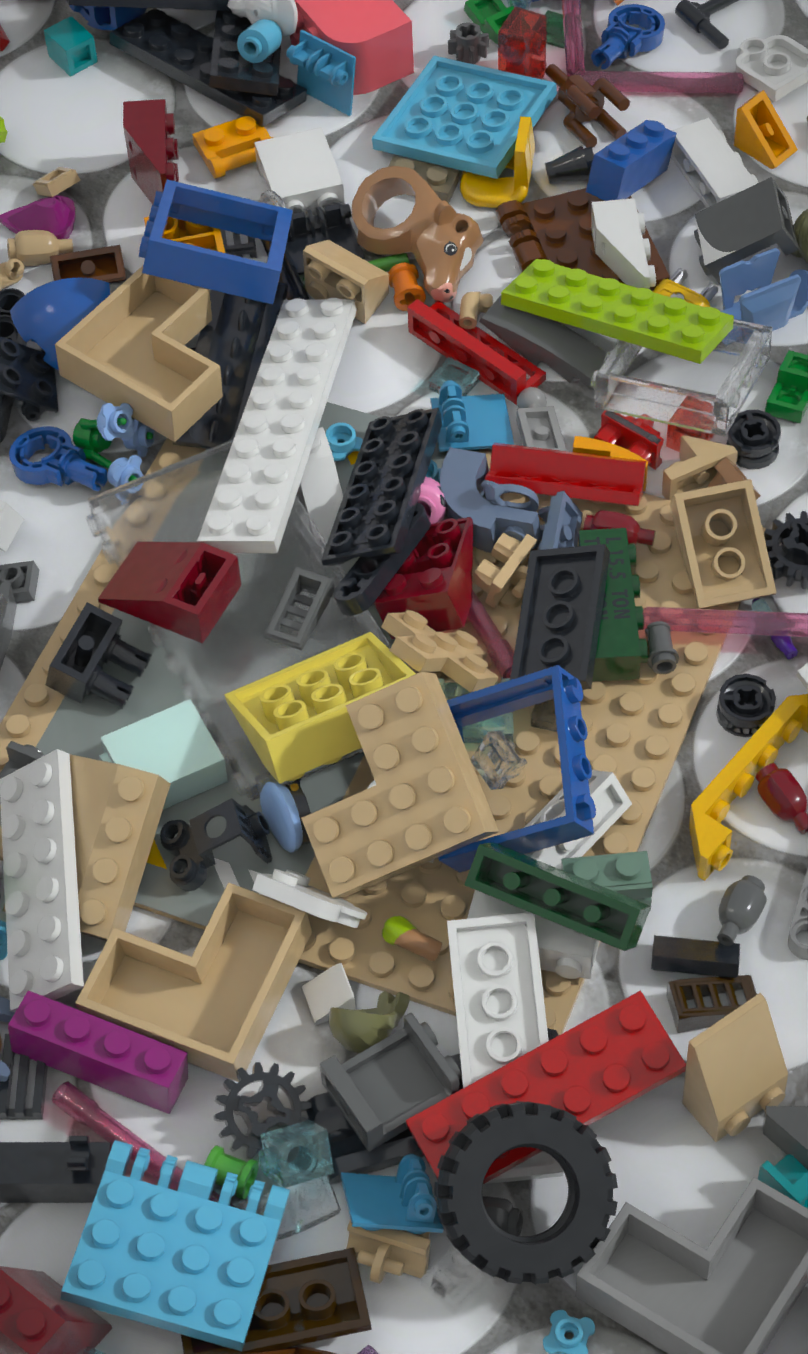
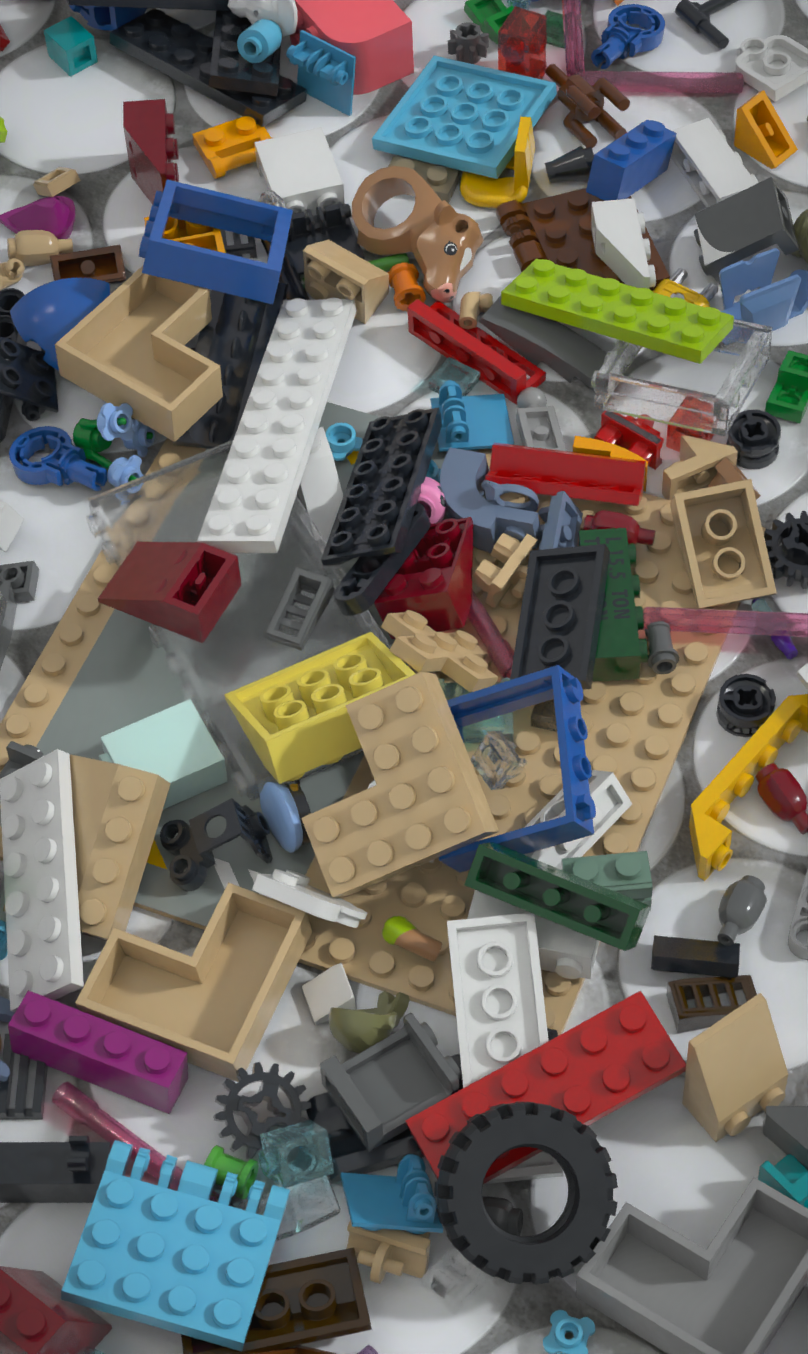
black brick [45,602,152,709] -> none

